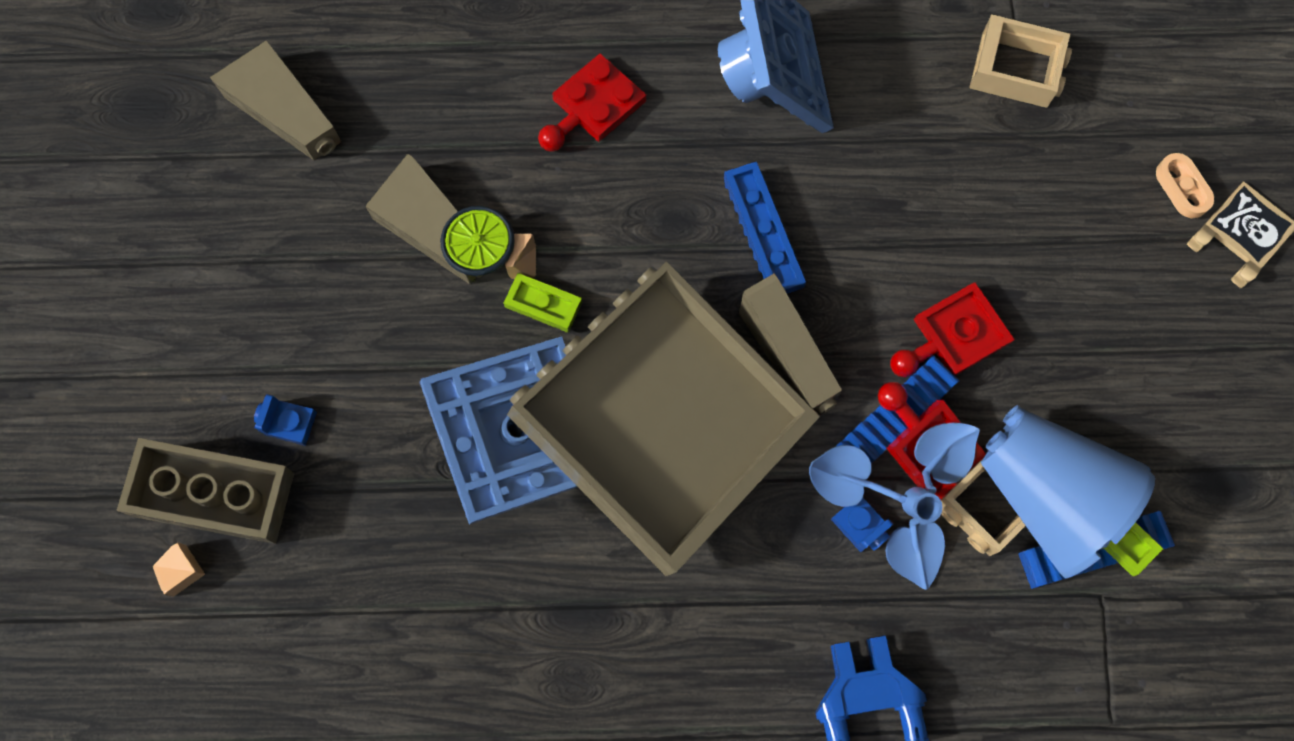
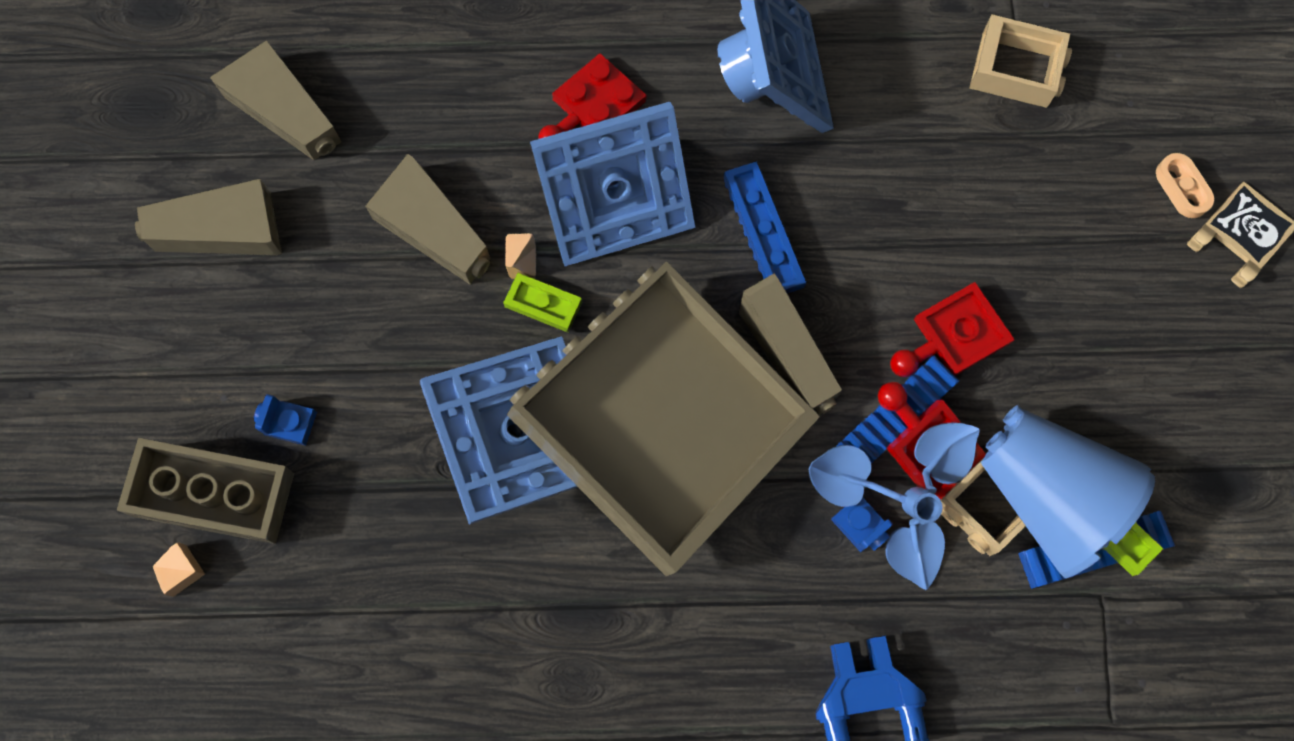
lime wheel [440,206,515,276] -> none
none -> dark tan slope [135,179,282,255]
none -> medium blue piece [530,102,695,266]

